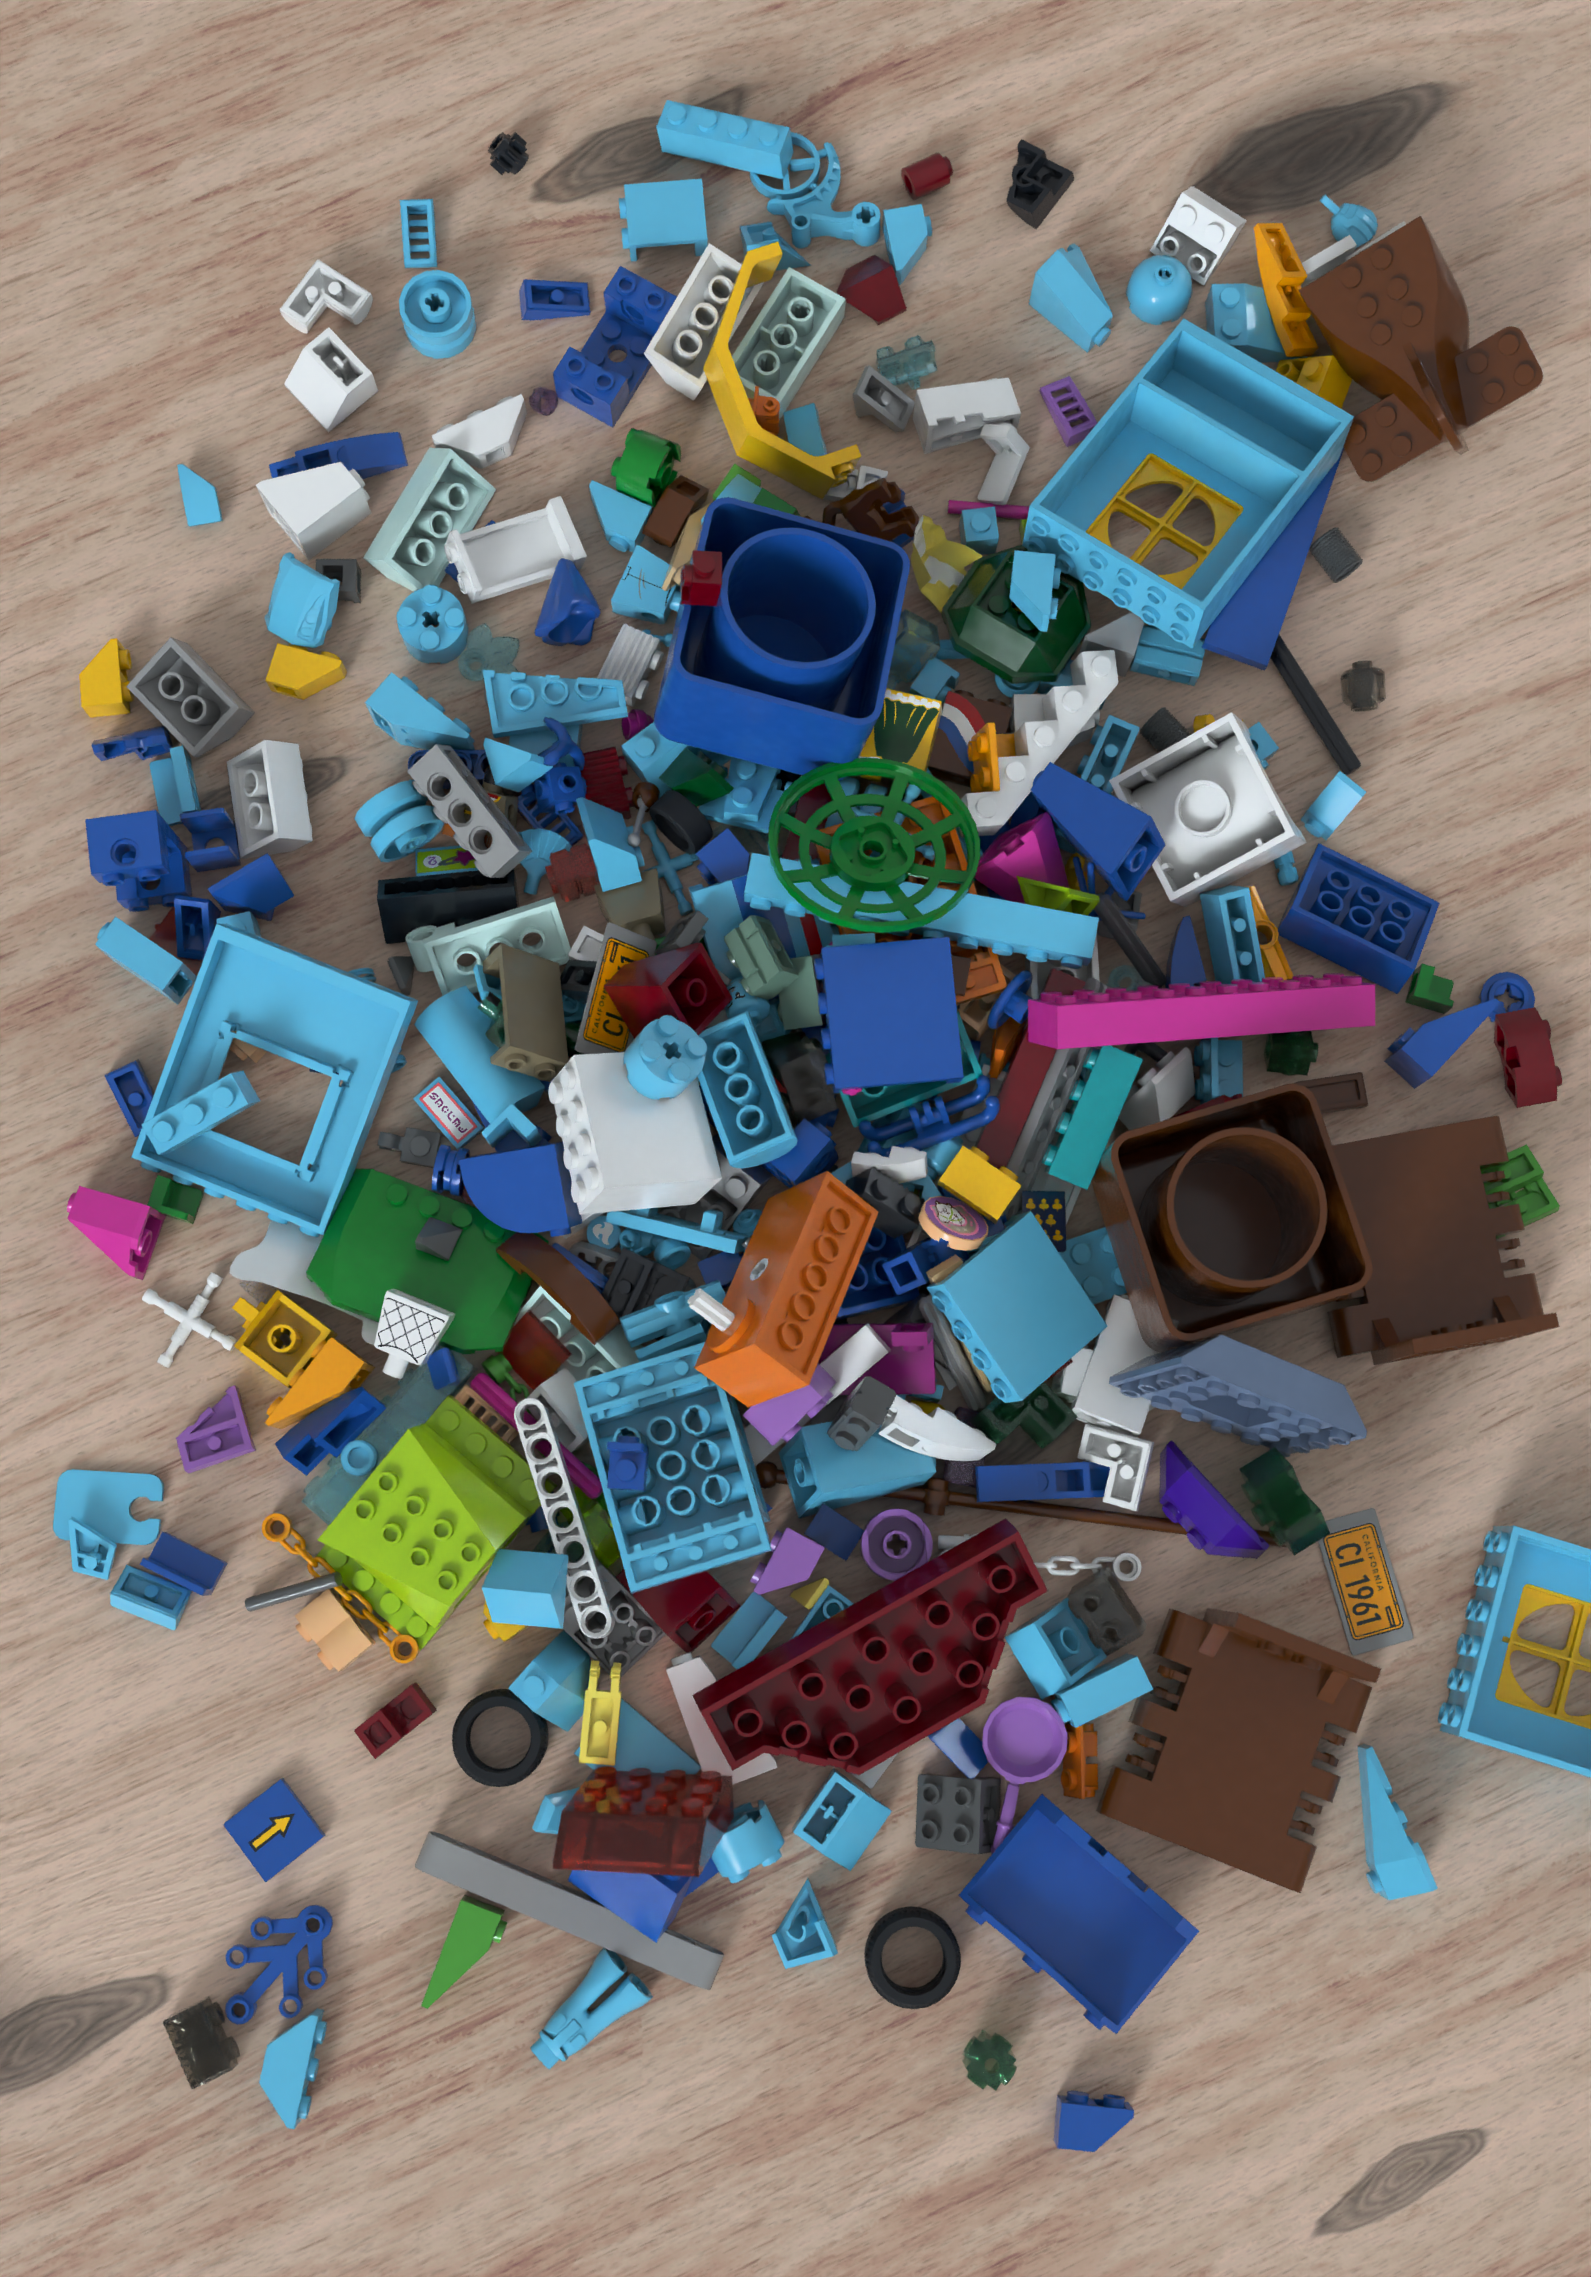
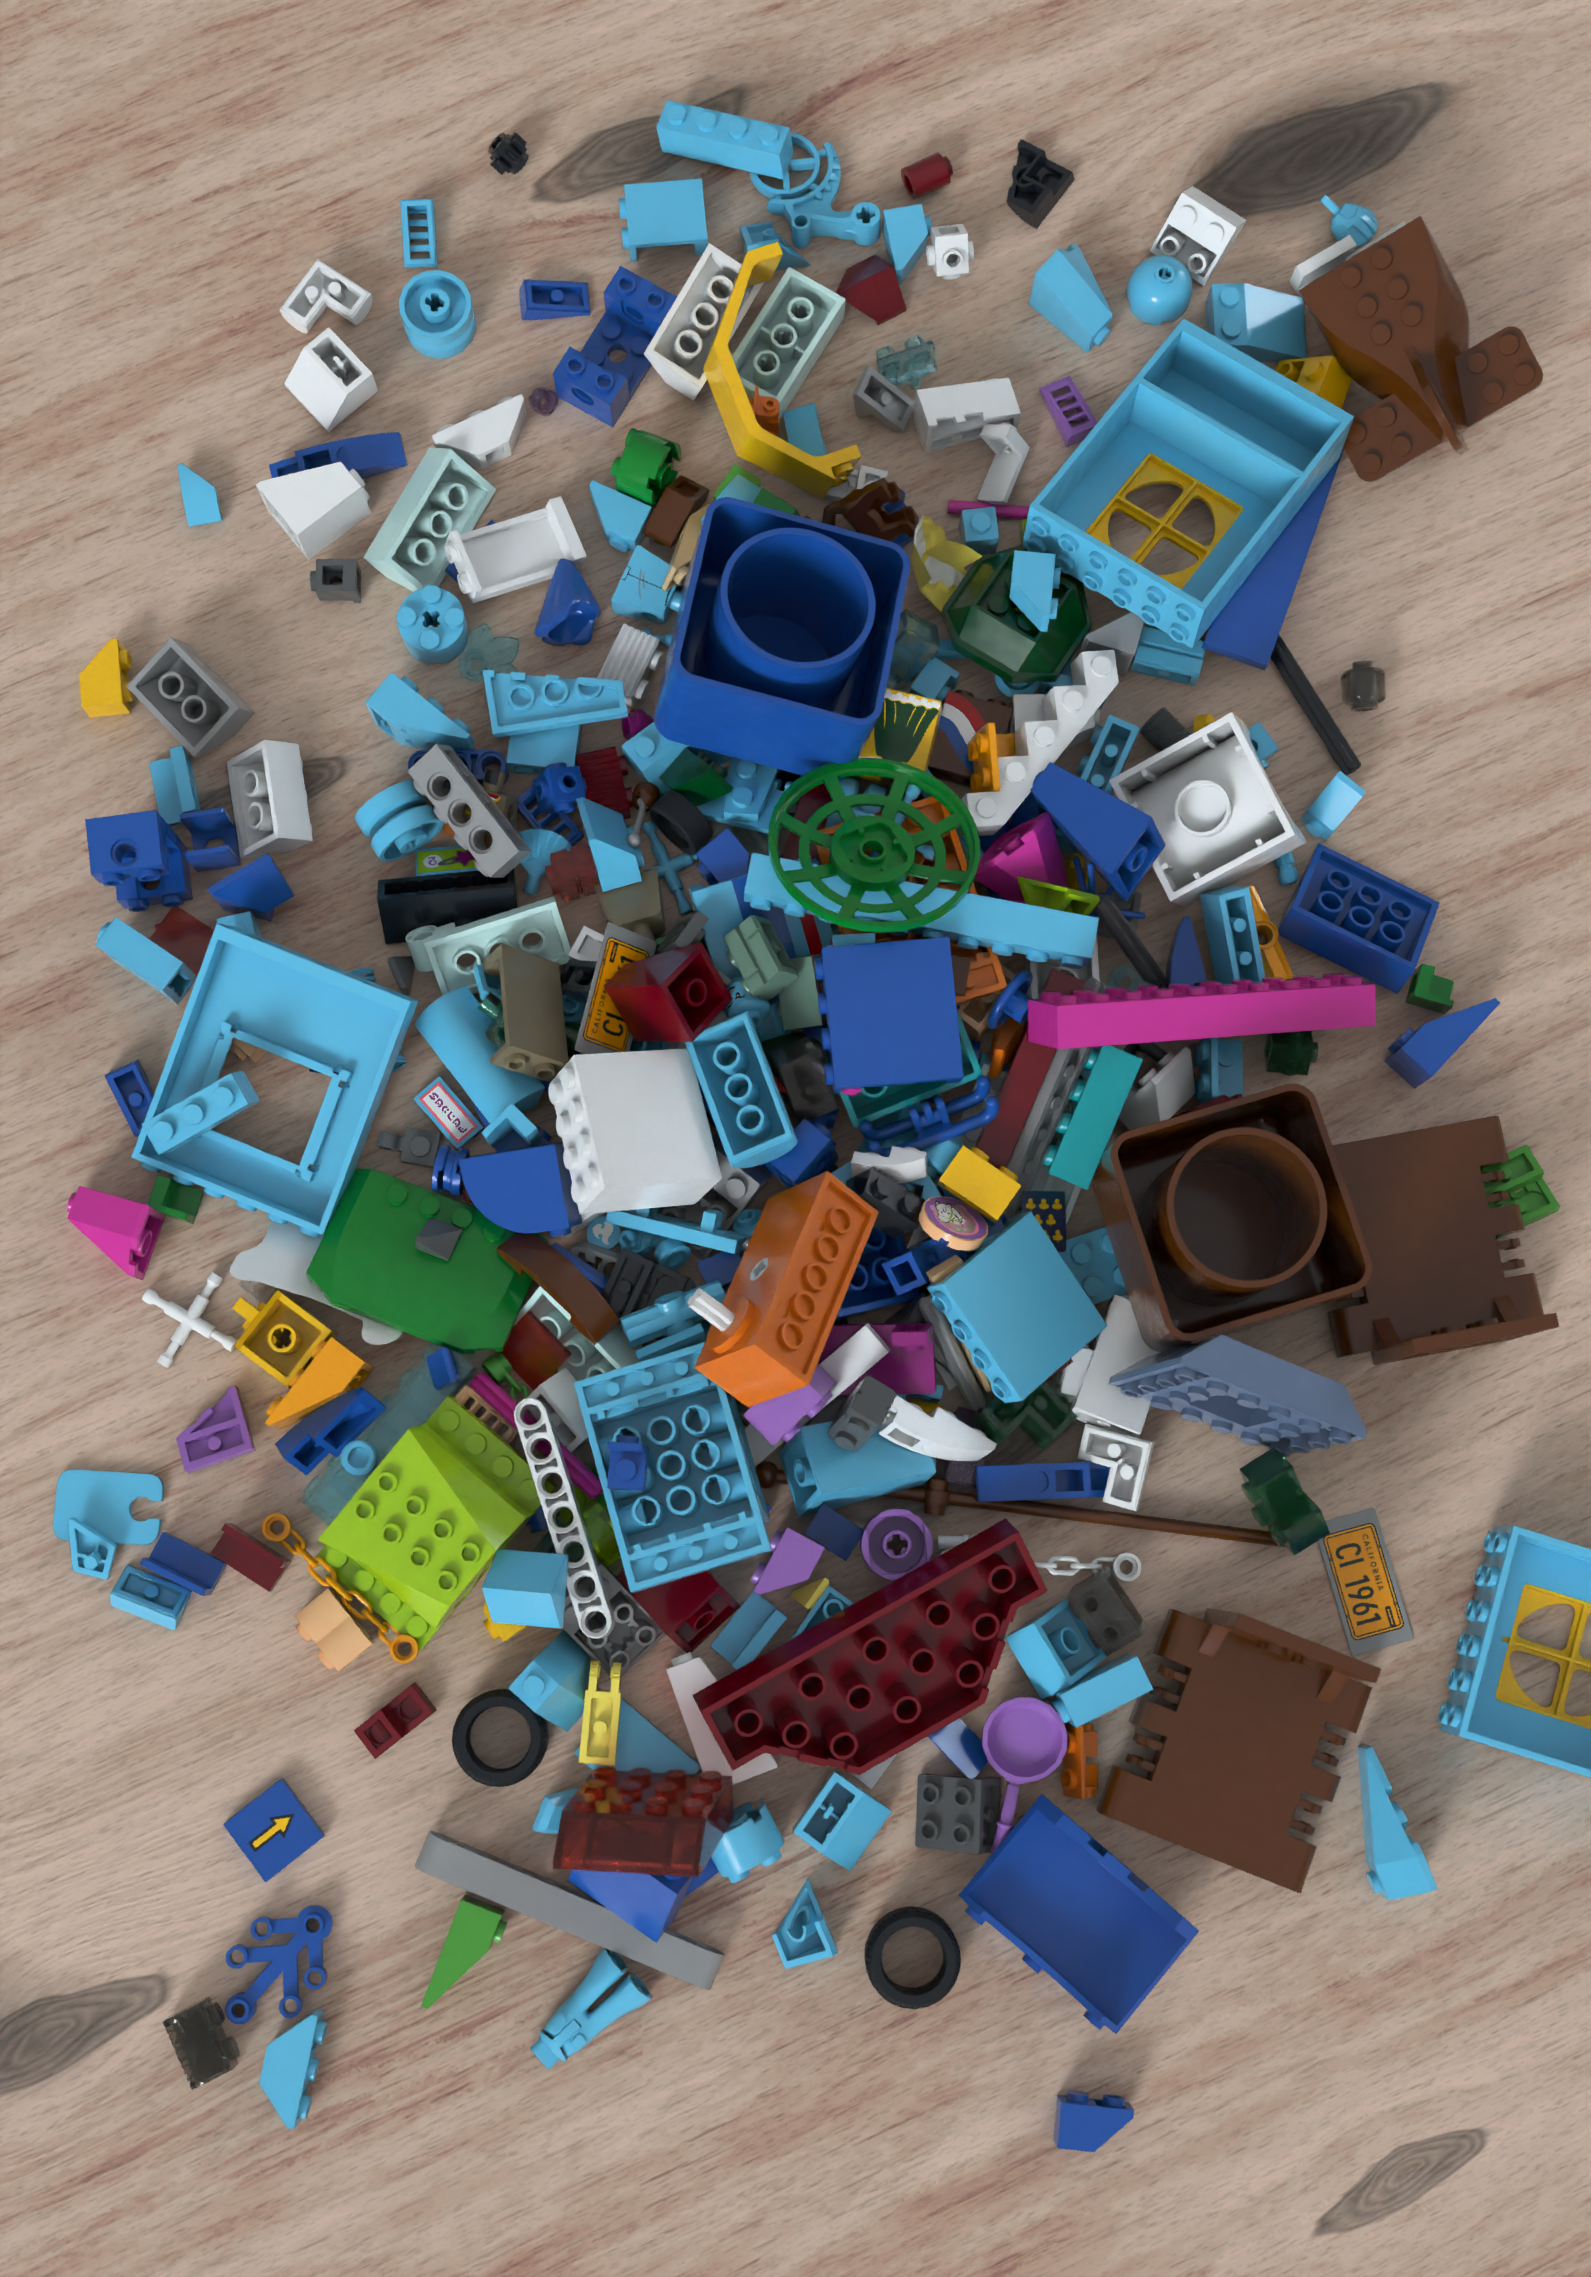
blue slope [92,725,173,762] -> none
blue slope [174,895,221,960] -> none
dark grey bar [245,1572,342,1612] -> none
medium azure slope [265,552,340,648] -> none
yellow slope [265,643,347,700] -> none
white torso [374,1288,456,1379] -> none
medium azure slope [483,738,553,792] -> none
blue piece [521,717,585,798] -> none
medium azure brick [623,1015,707,1100] -> none
dark red brick [681,550,722,606] -> none
clear green brick [962,2030,1017,2091] -> none
dark purple wedge [1159,1440,1269,1559] -> none
light orange slope [1254,223,1319,357] -> none
reddish brown tile [1294,1072,1368,1114] -> none
dark grey piece [1309,527,1363,583] -> none
blue gear [1479,972,1535,1022] -> none
dark red brick [1494,1007,1562,1108] -> none
none -> dark red panel [210,1523,291,1592]
none -> white brick [926,224,974,279]

